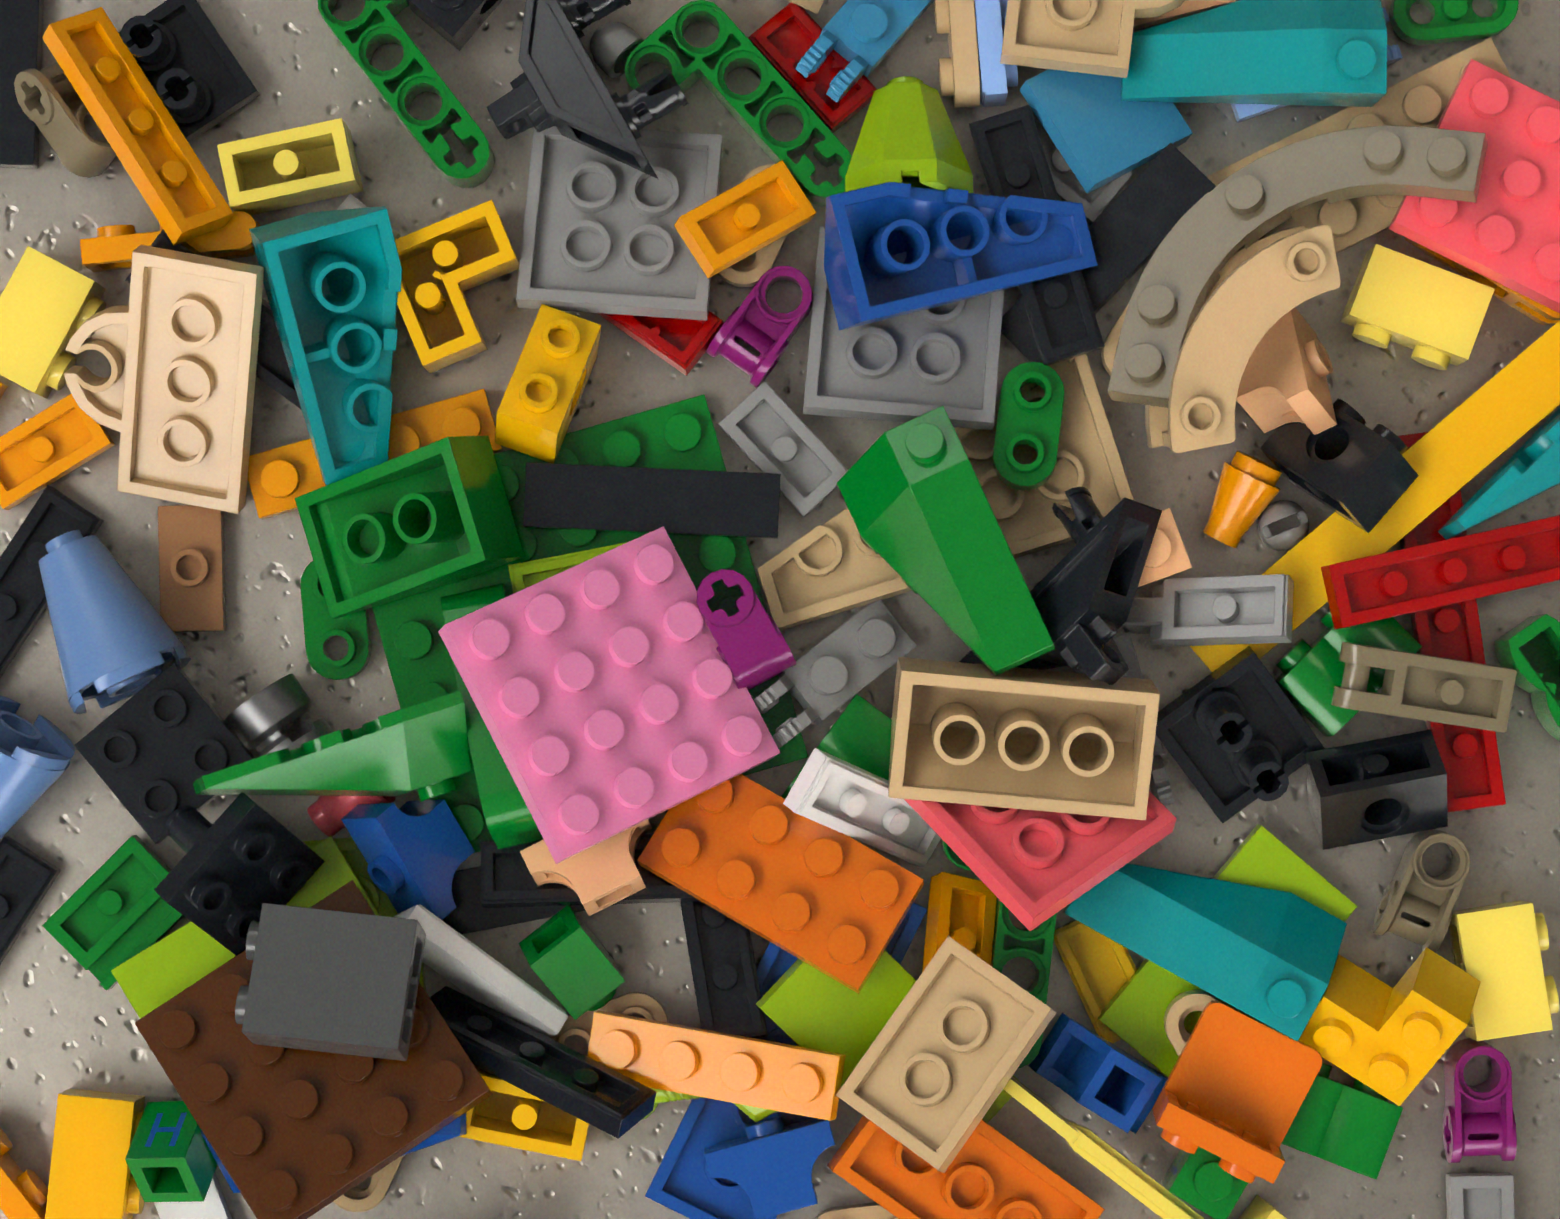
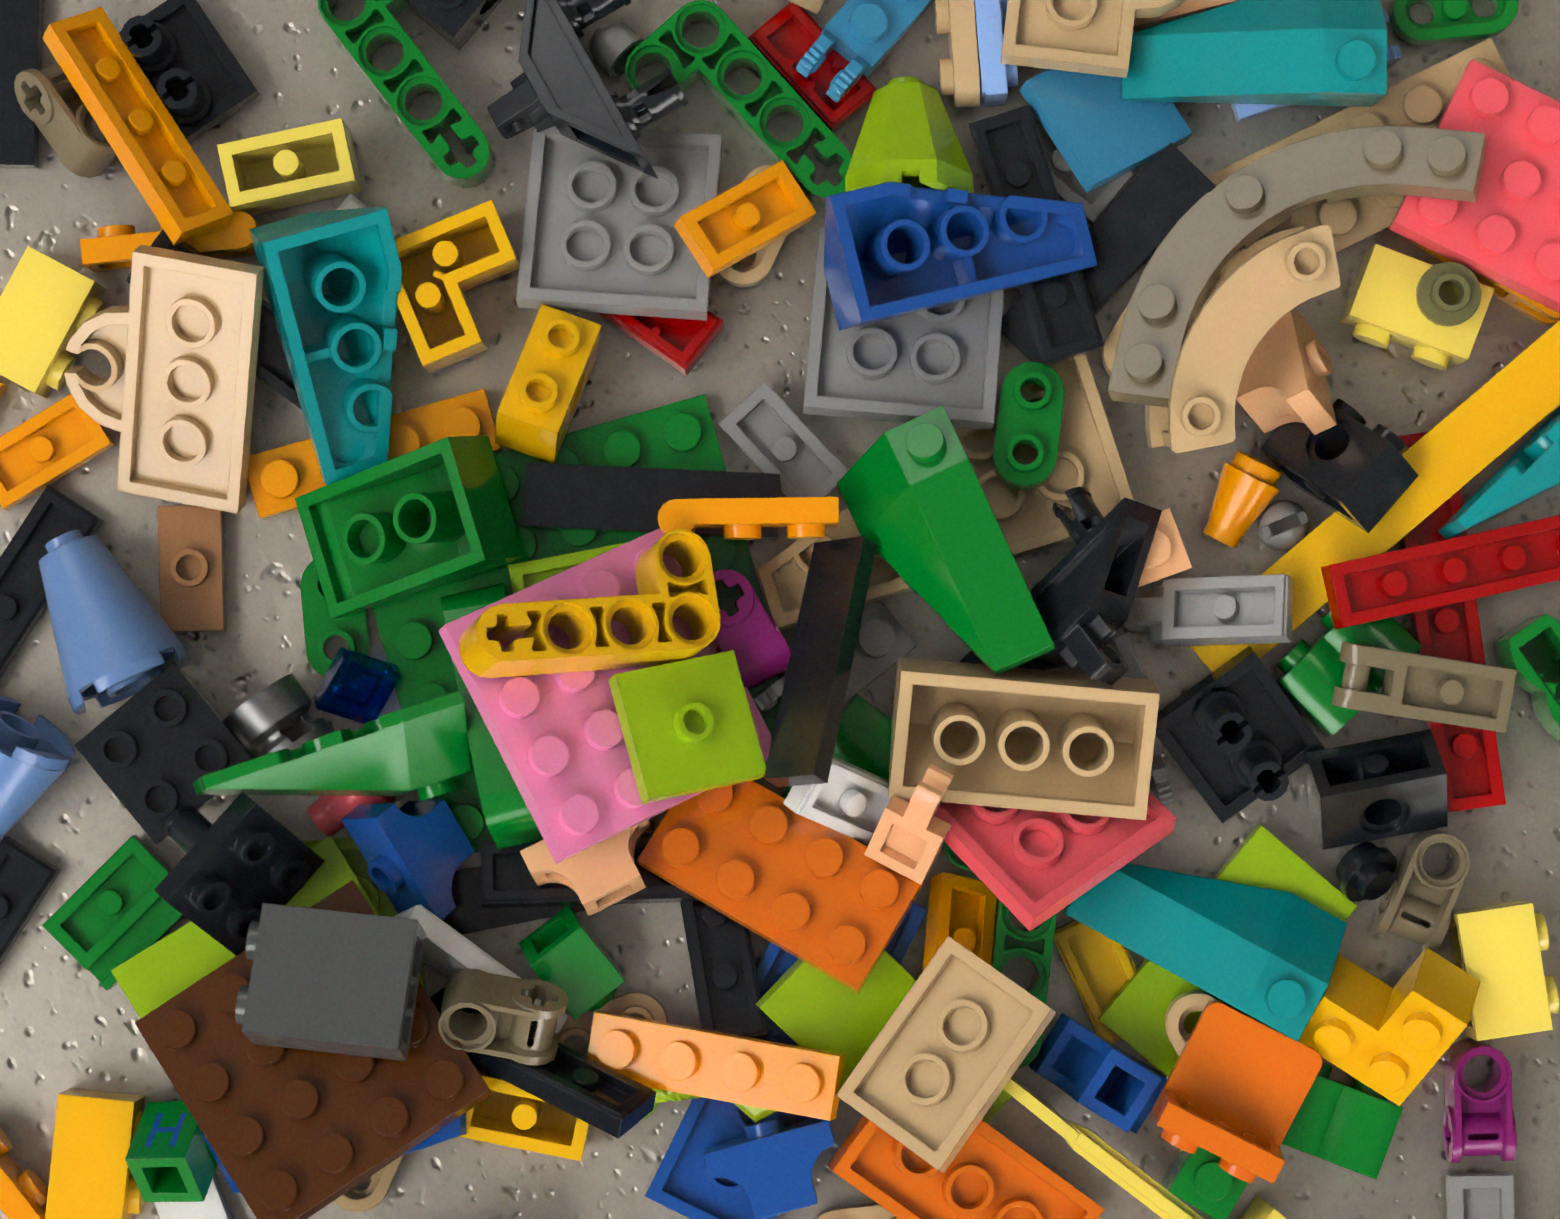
magenta piece [706,266,813,388] -> none
none -> clear blue tile [313,647,400,724]
none -> dark tan piece [438,969,568,1066]
none -> yellow beam [459,529,720,678]
none -> lime plate [608,650,766,804]
none -> light orange plate [658,497,839,540]
none -> black tile [764,536,877,787]
none -> light nougat plate [864,764,954,884]
none -> black plate [1336,842,1397,902]
none -> olive plate [1416,262,1481,327]

